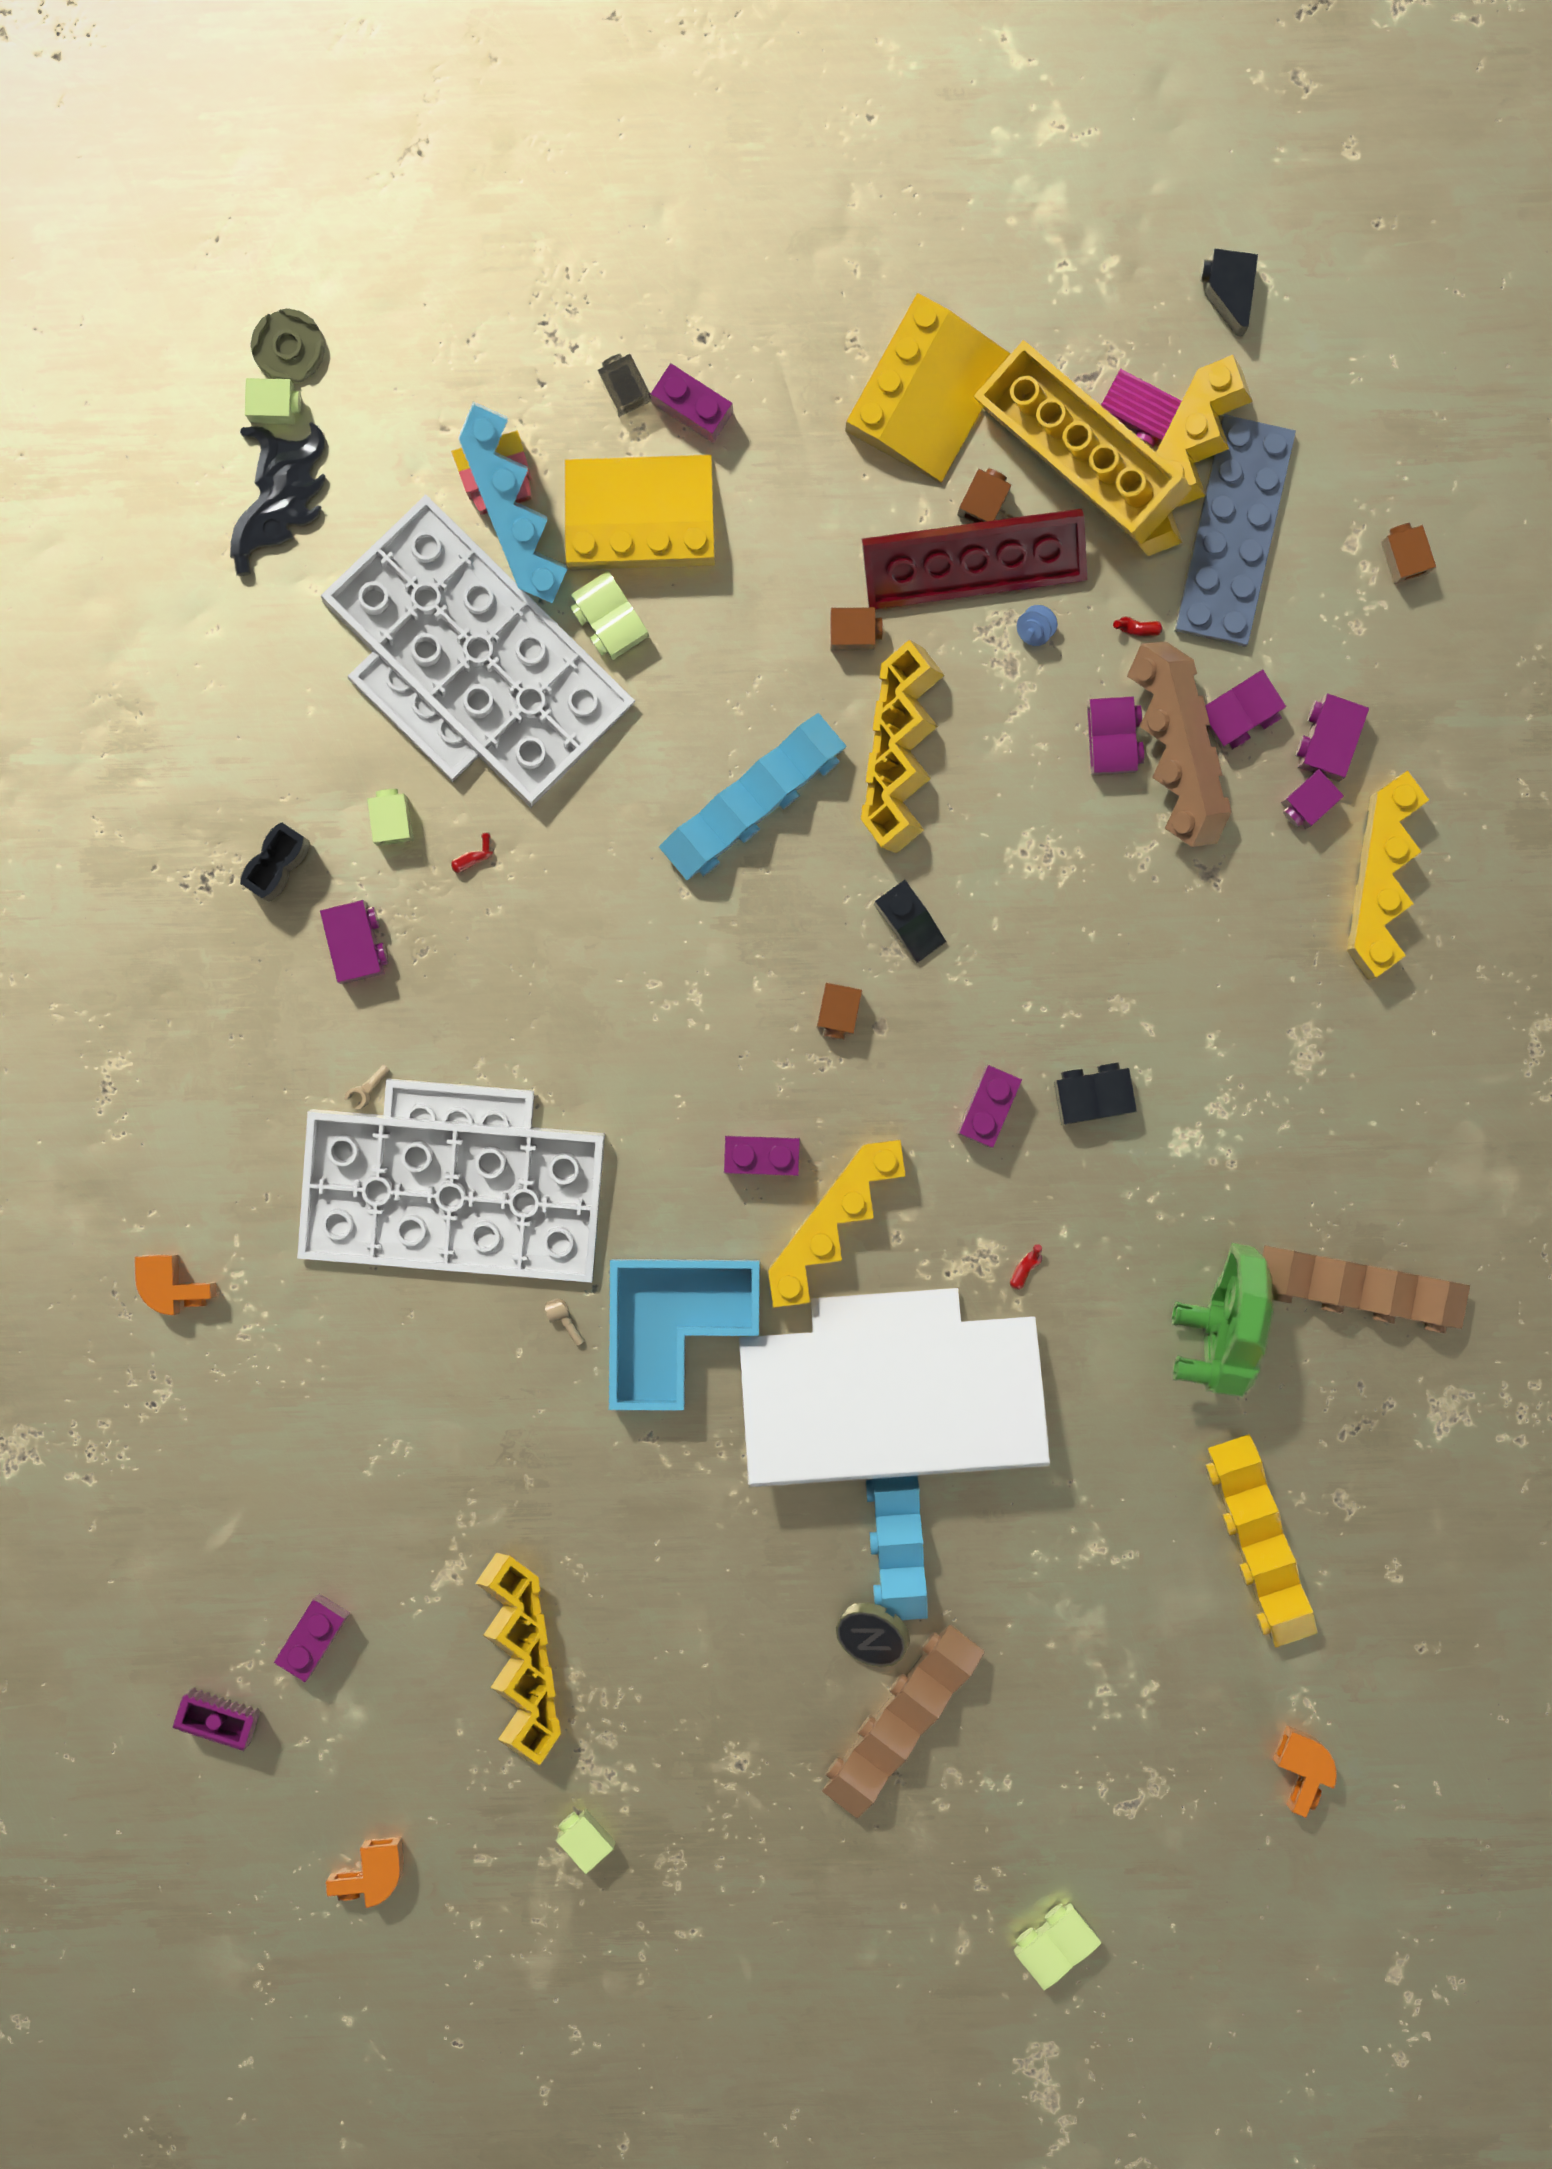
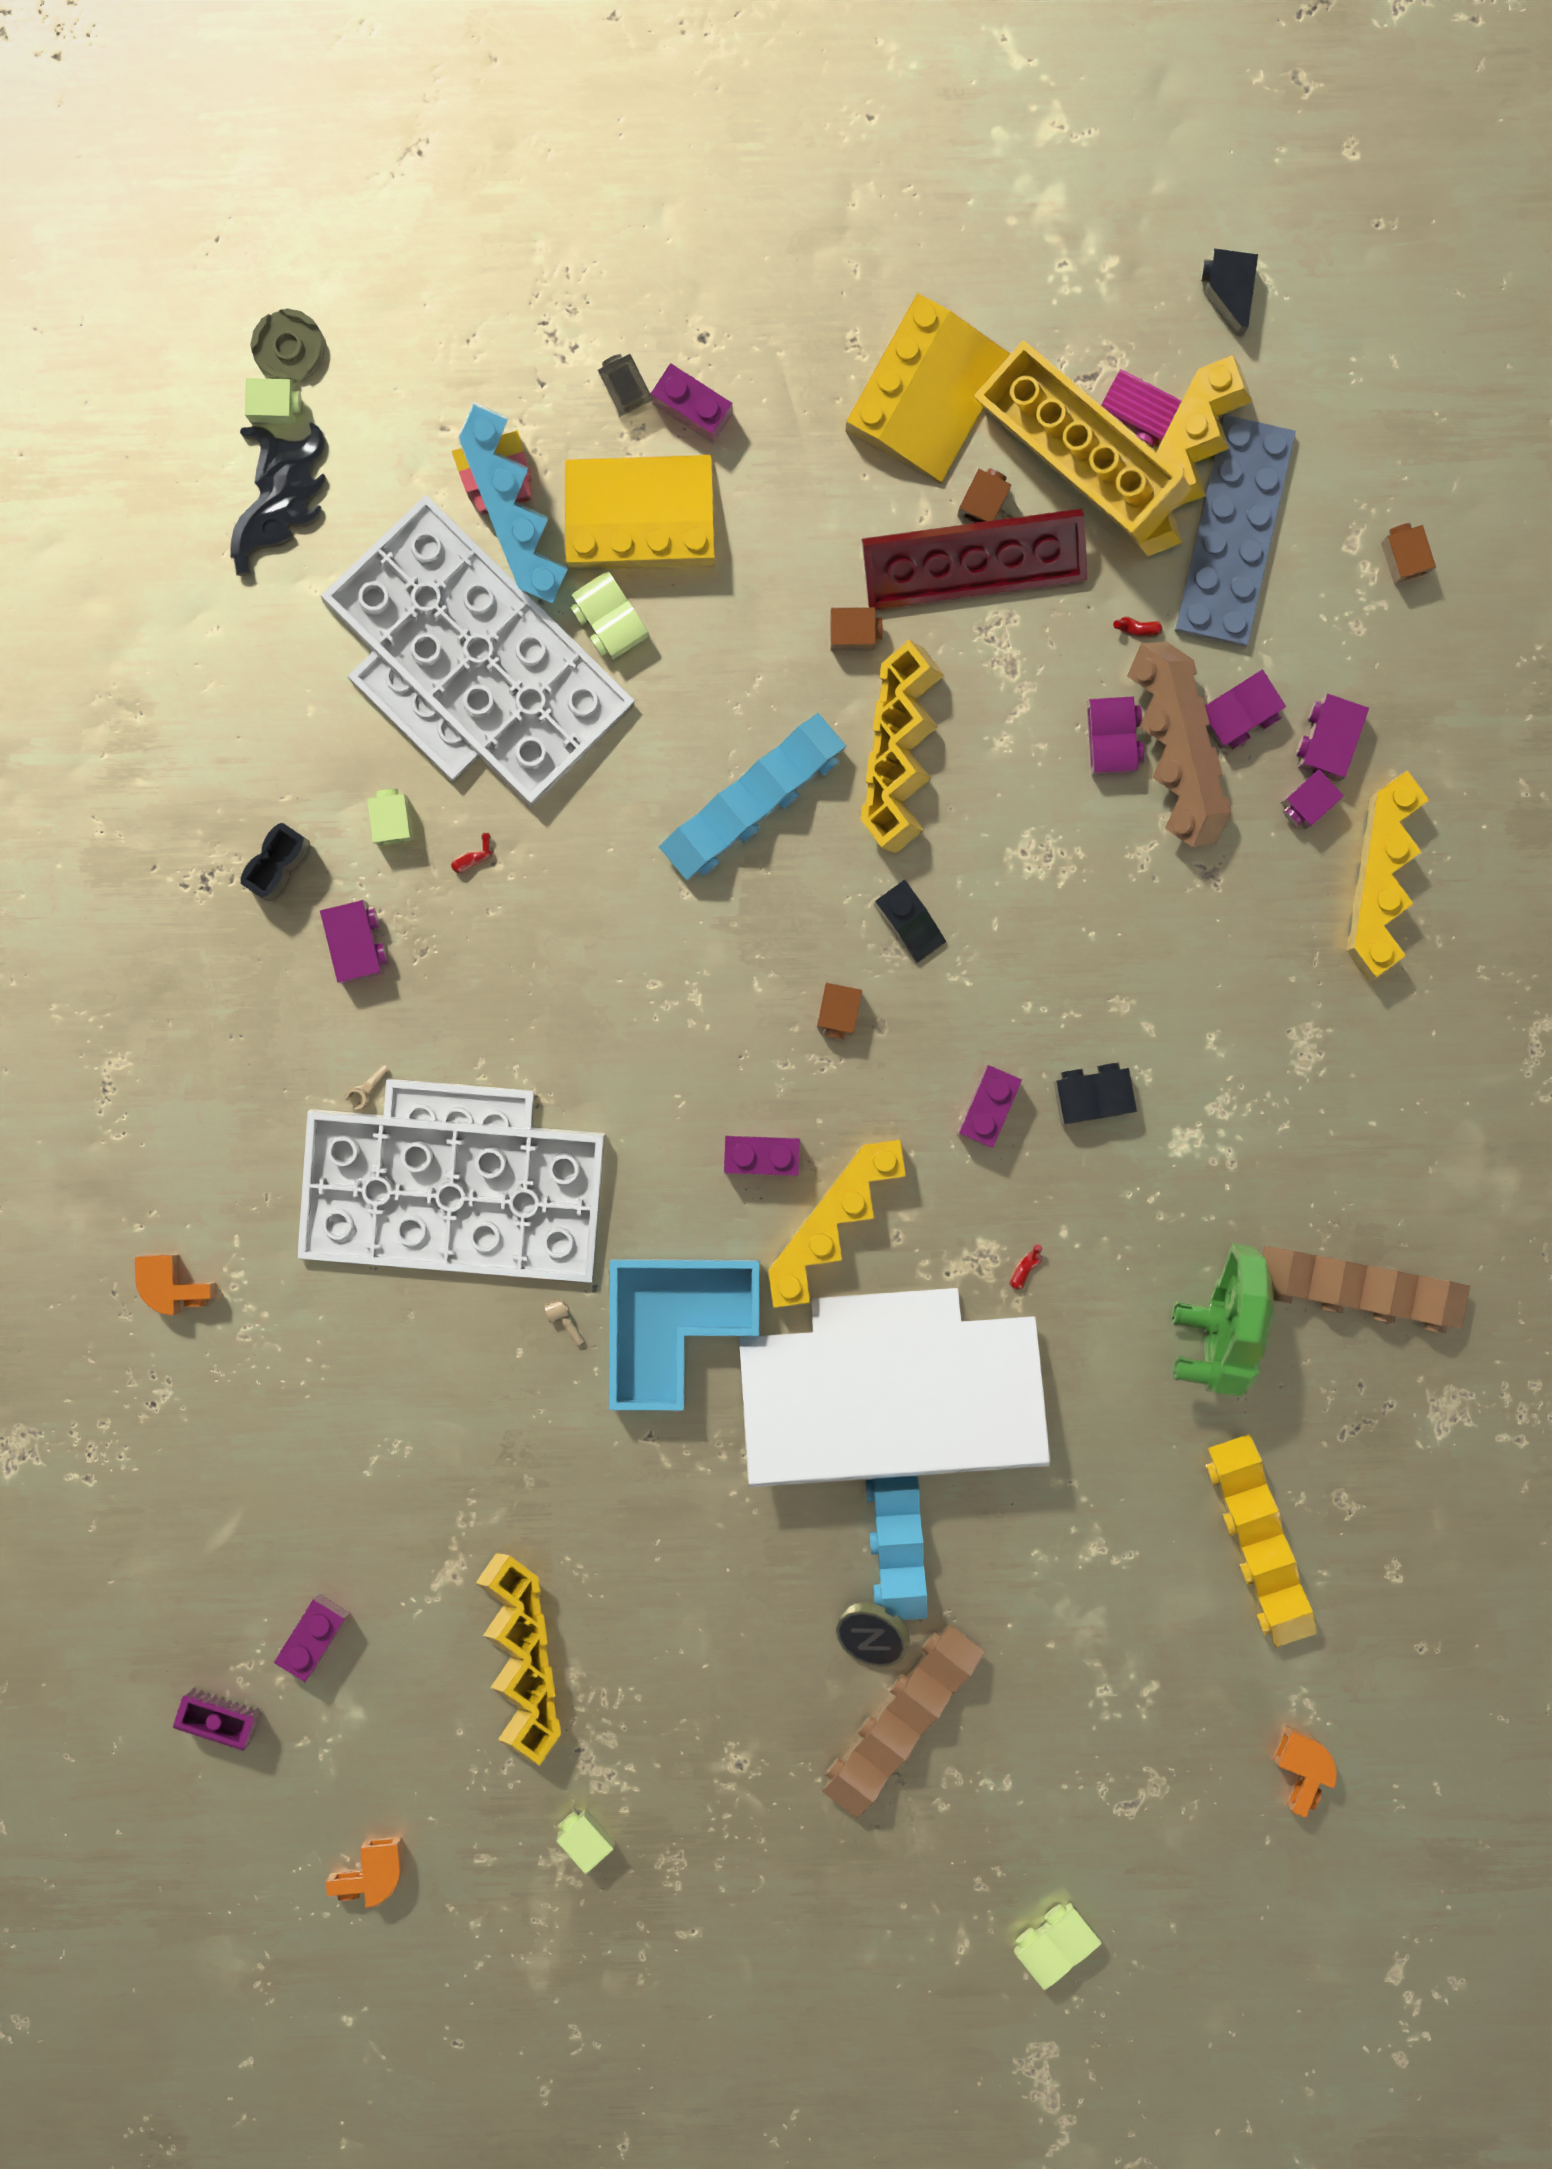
medium blue wheel [1016,605,1058,646] -> none

